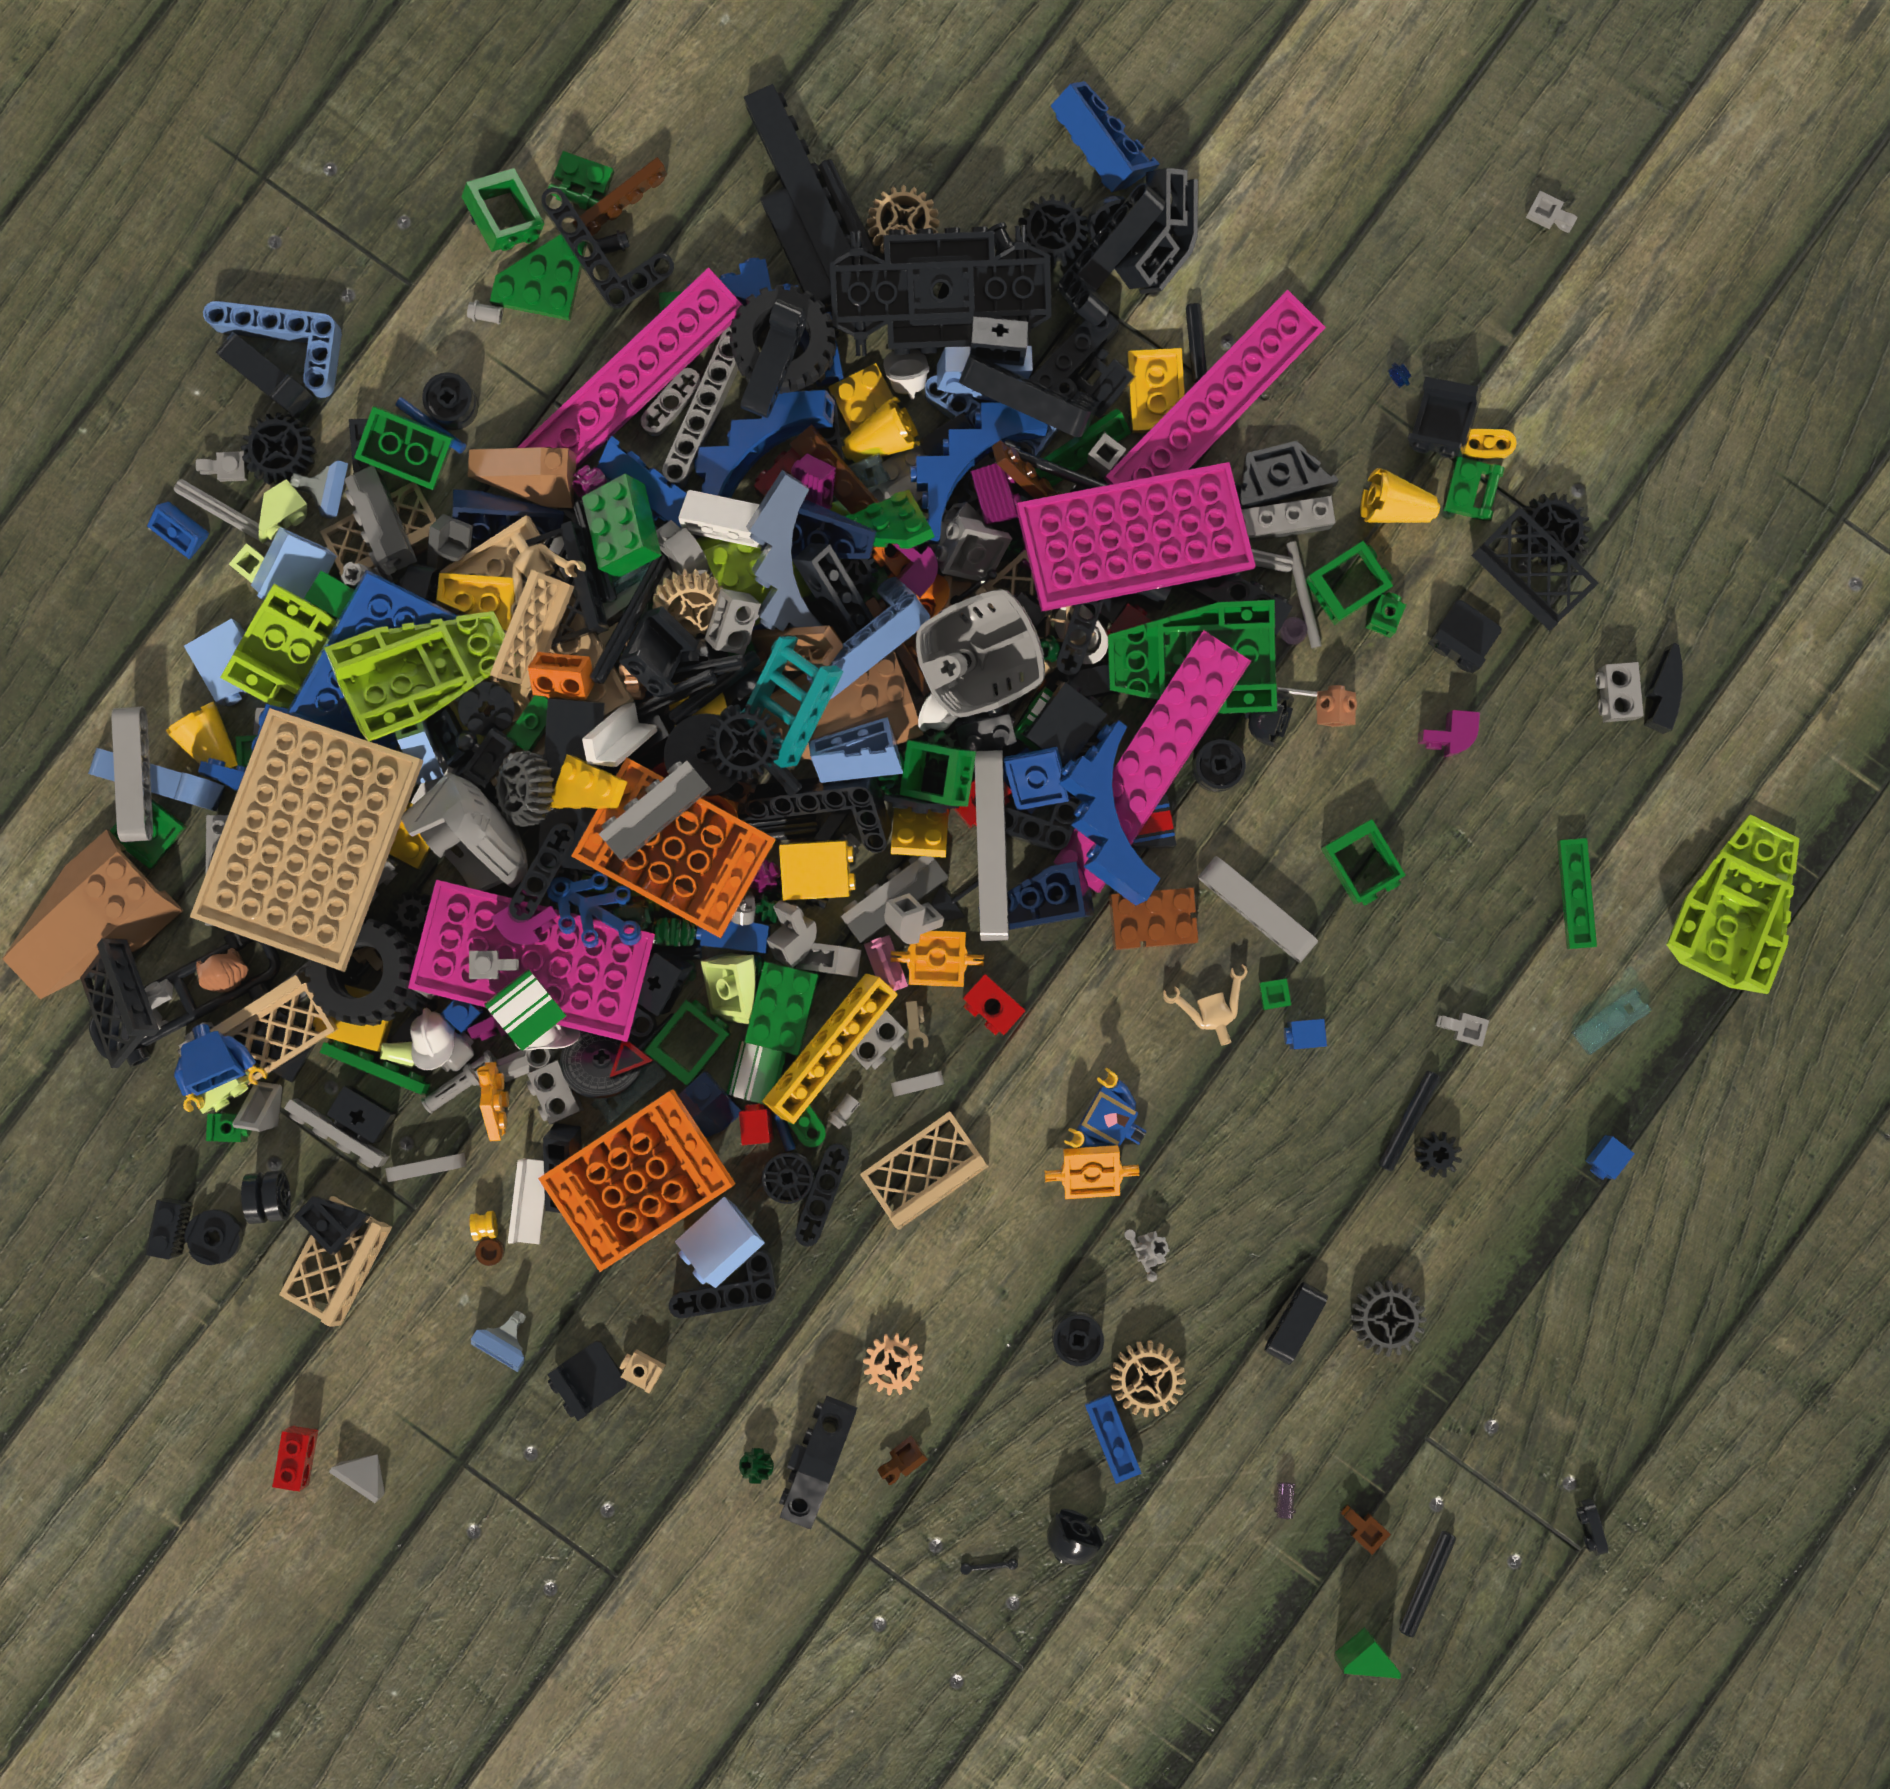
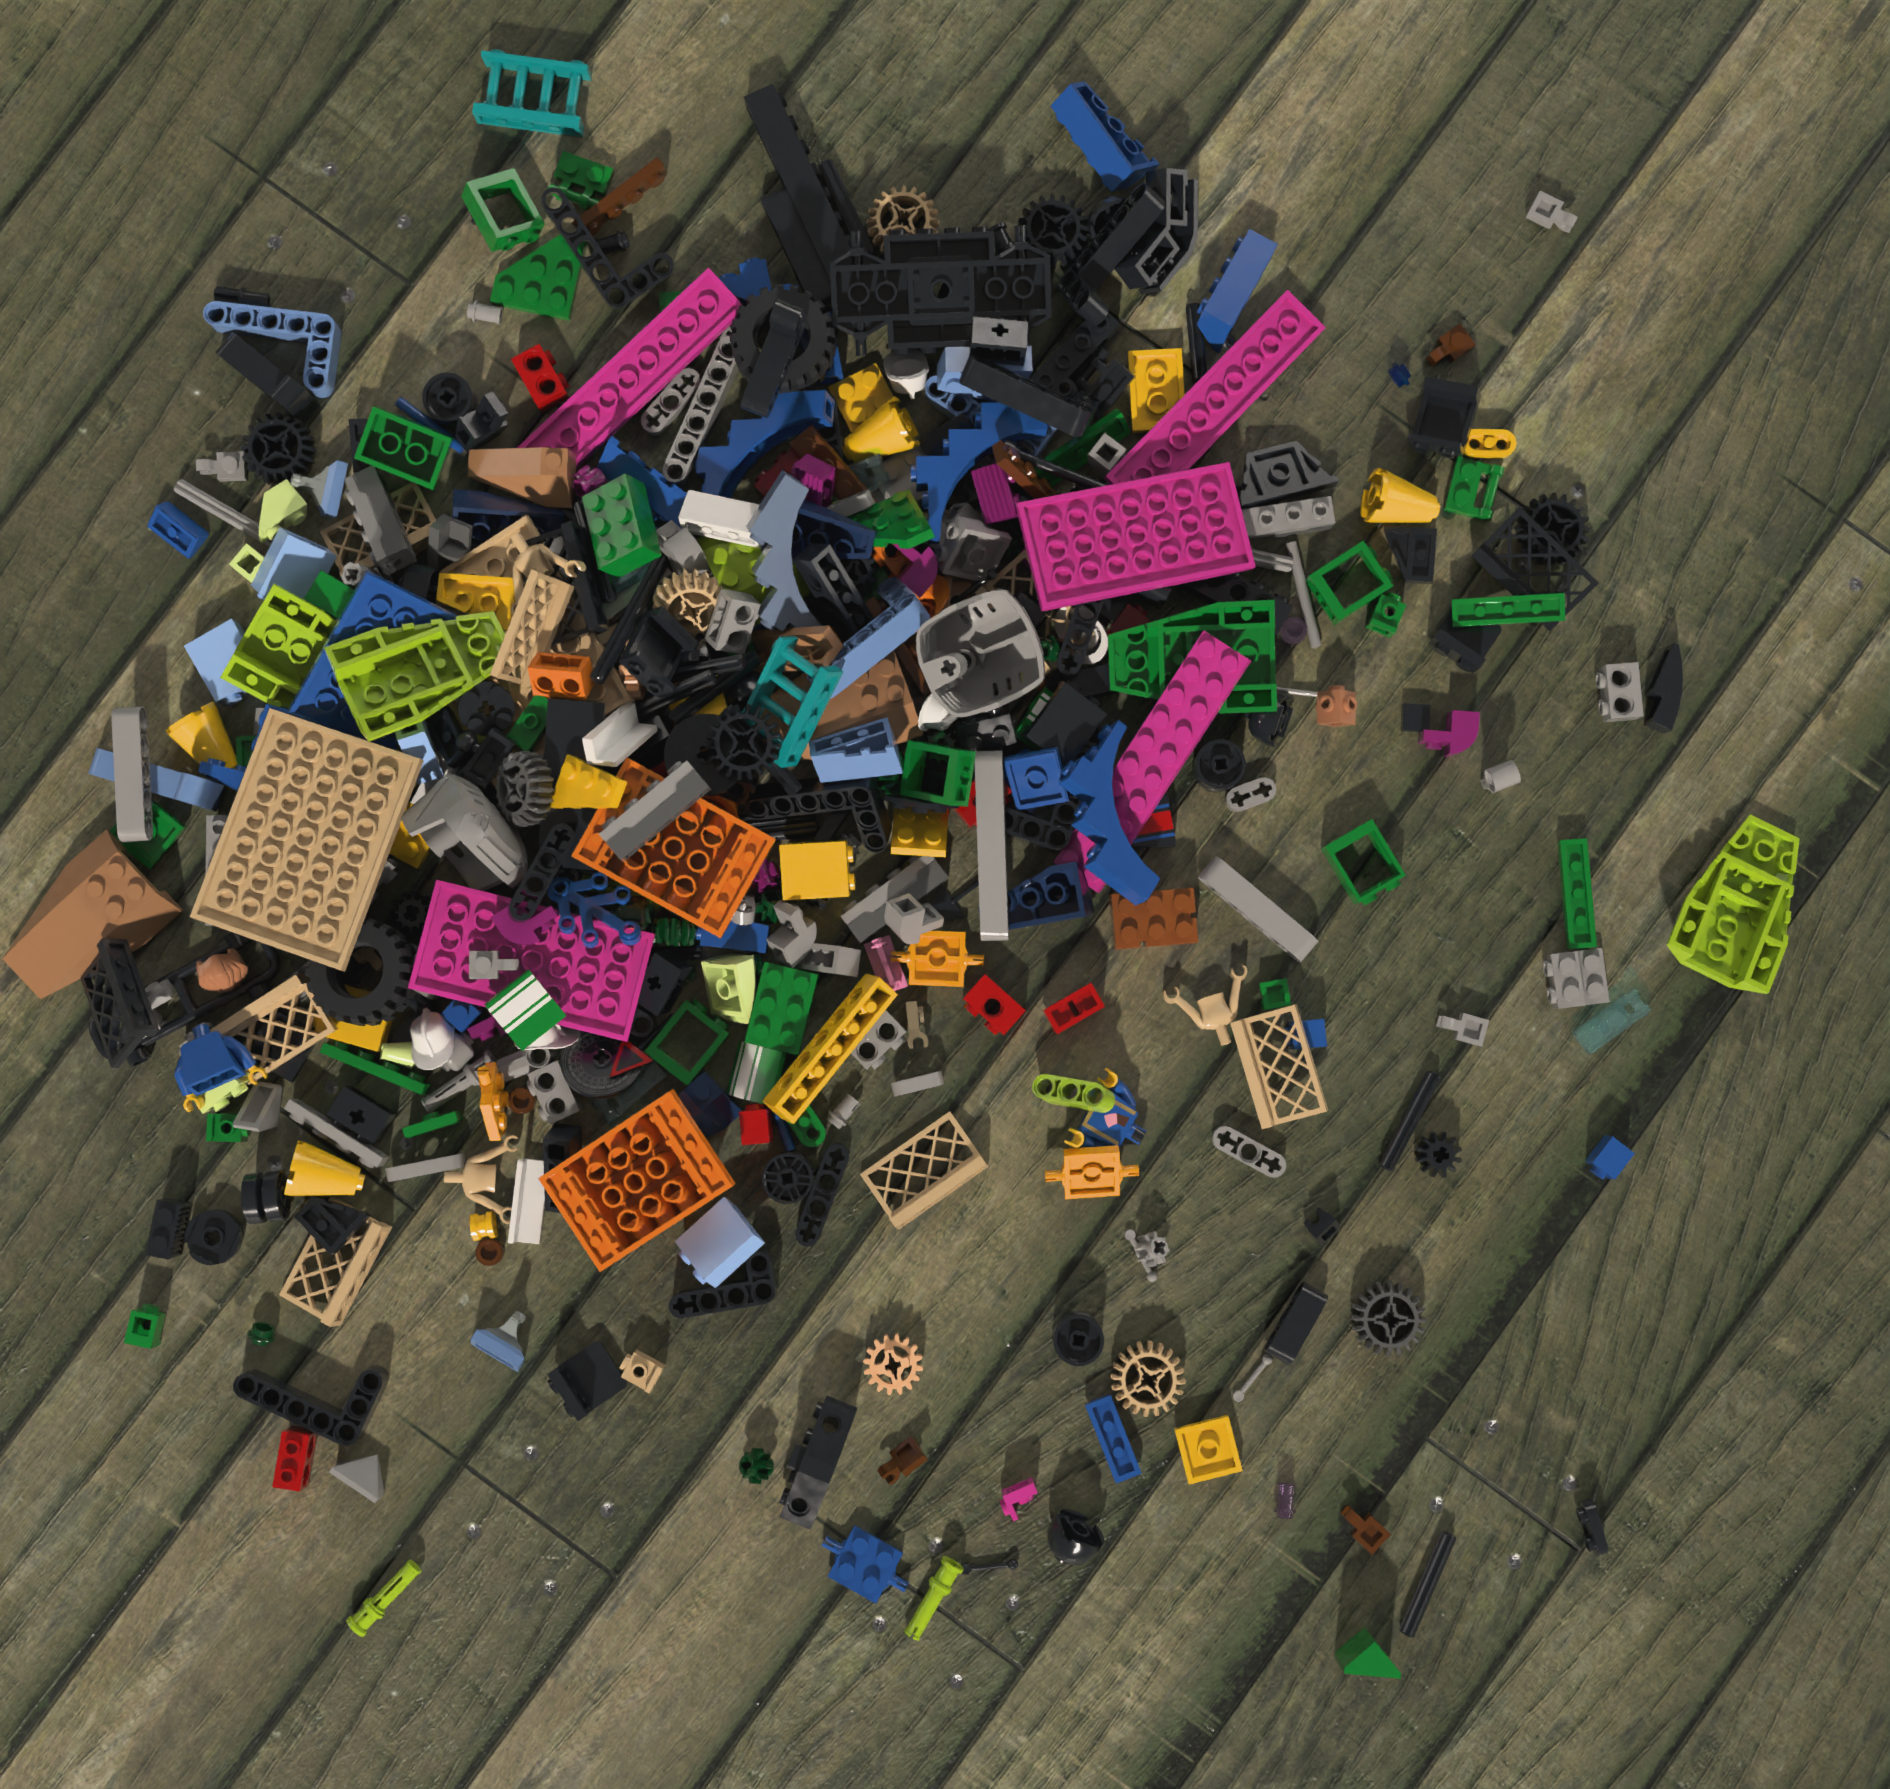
none -> green brick [124,1304,166,1349]
none -> black axle [214,286,271,307]
none -> black beam [233,1365,389,1446]
none -> dark green plate [247,1322,275,1346]
none -> yellow cone [284,1140,365,1196]
none -> lime pin [346,1560,422,1637]
none -> green plate [402,1110,463,1138]
none -> tan piece [444,1135,519,1224]
none -> black brick [452,391,509,453]
none -> teal fence [472,49,592,138]
none -> reddish brown tile [509,1086,537,1114]
none -> red brick [511,344,570,413]
none -> blue plate [821,1525,909,1604]
none -> light grey beam [826,490,875,517]
none -> lime pin [904,1556,964,1641]
none -> dark pink bracket [999,1477,1038,1522]
none -> lime beam [1032,1074,1115,1113]
none -> red brick [1042,983,1105,1034]
none -> yellow plate [1174,1415,1243,1485]
none -> blue wedge [1197,229,1278,353]
none -> light grey beam [1211,1126,1286,1178]
none -> light grey beam [1225,777,1276,812]
none -> tan fence [1230,1004,1328,1129]
none -> light grey hinge [1233,1354,1273,1402]
none -> black tile [1303,1208,1341,1247]
none -> black wing [1384,526,1437,584]
none -> black tile [1401,703,1431,732]
none -> reddish brown plate [1426,324,1476,367]
none -> green plate [1452,593,1565,627]
none -> light grey piece [1480,760,1521,793]
none -> light grey plate [1543,948,1610,1009]

